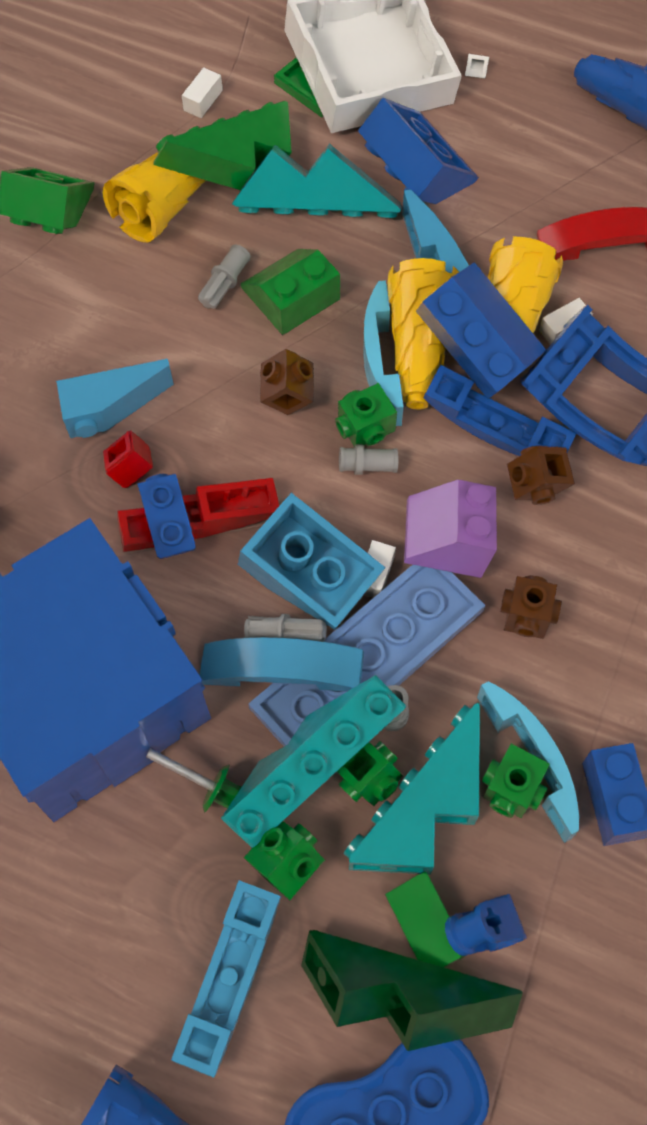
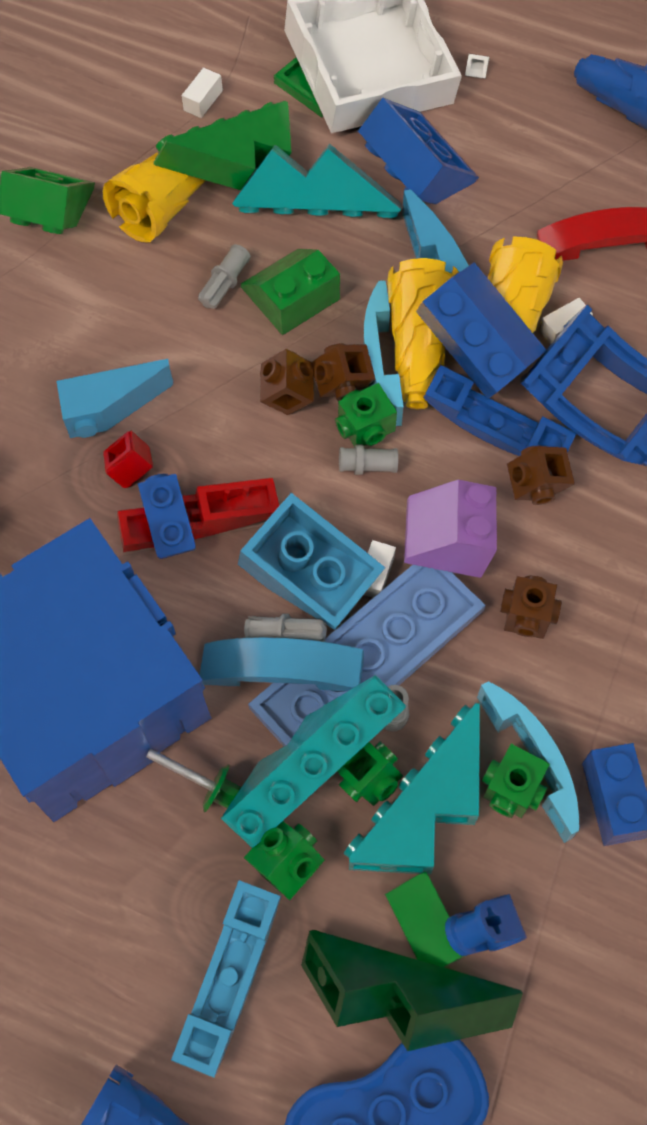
none -> reddish brown brick [311,343,375,401]

